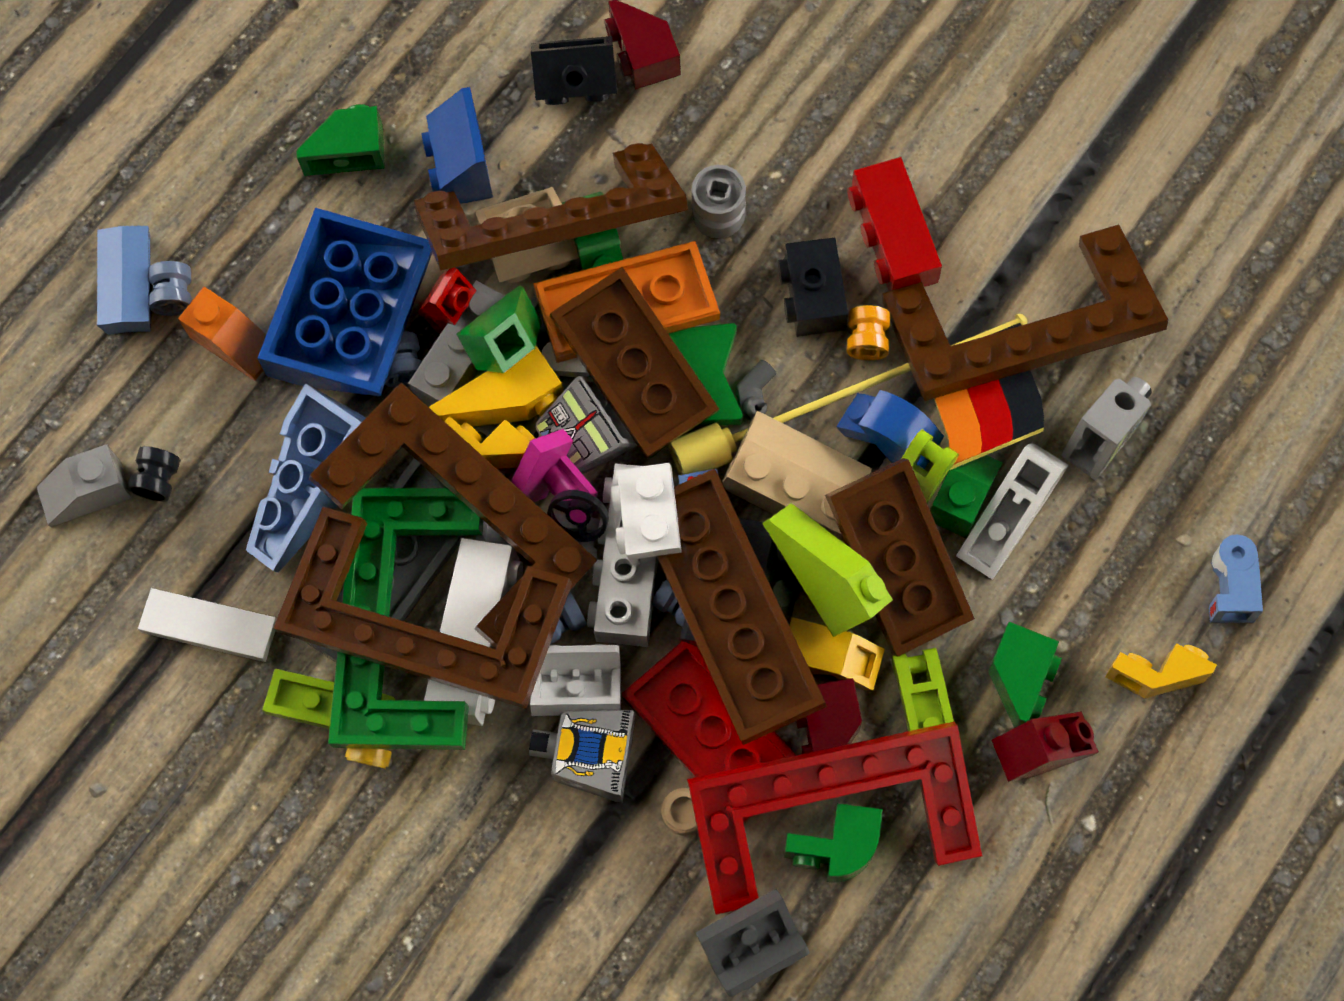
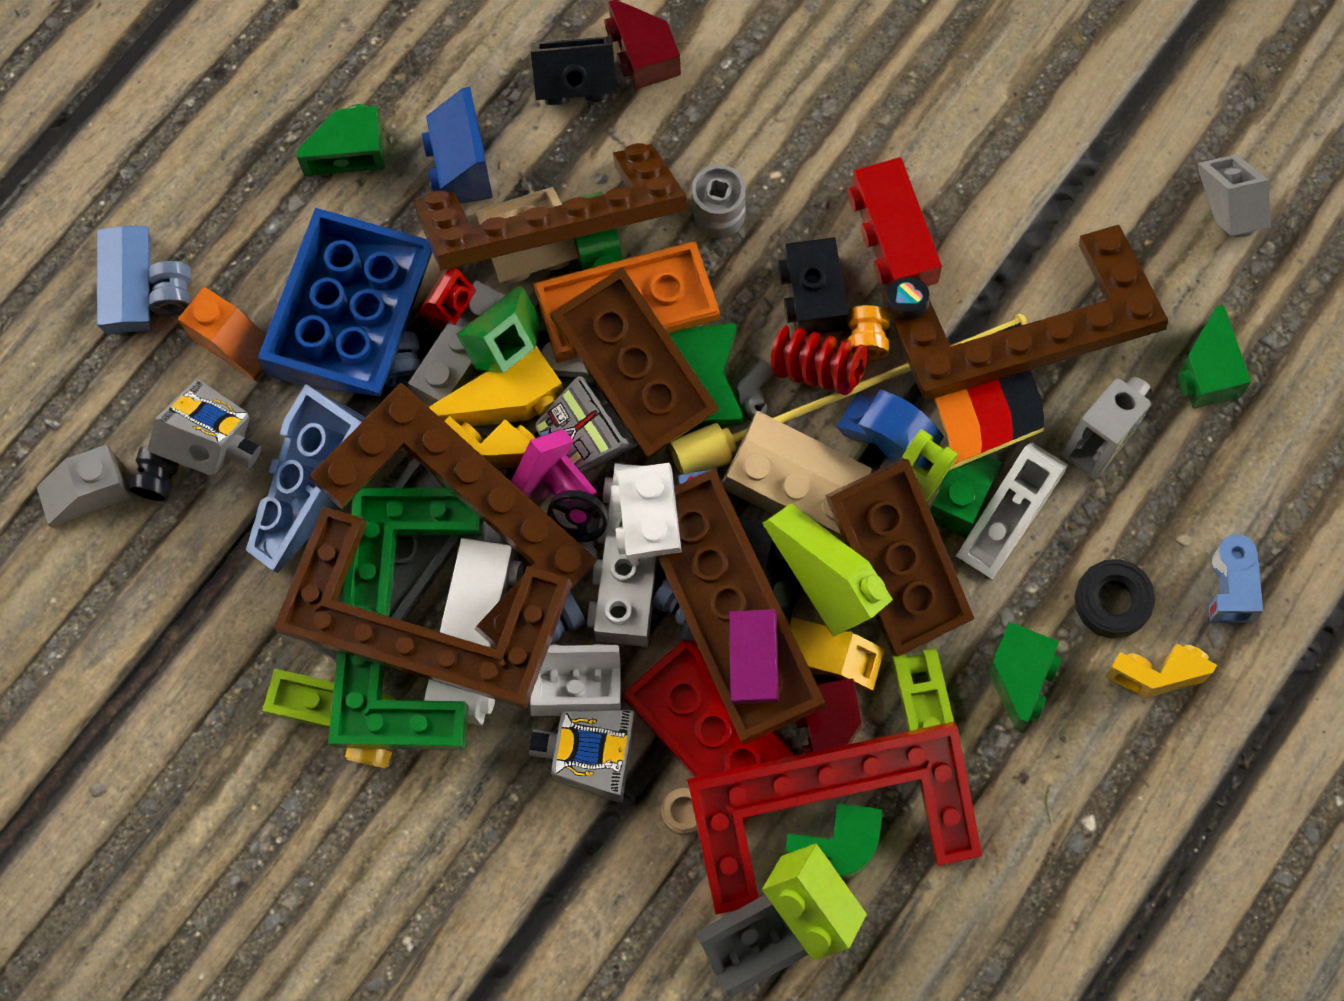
white tile [138,588,277,662] -> none
dark red slope [991,711,1099,782] -> none
none -> light grey torso [147,379,261,475]
none -> magenta tile [729,609,779,705]
none -> lime brick [762,843,867,961]
none -> red piece [771,325,868,396]
none -> black tile [887,277,930,320]
none -> black tyre [1074,559,1155,638]
none -> green slope [1178,305,1251,409]
none -> light grey slope [1198,154,1271,237]

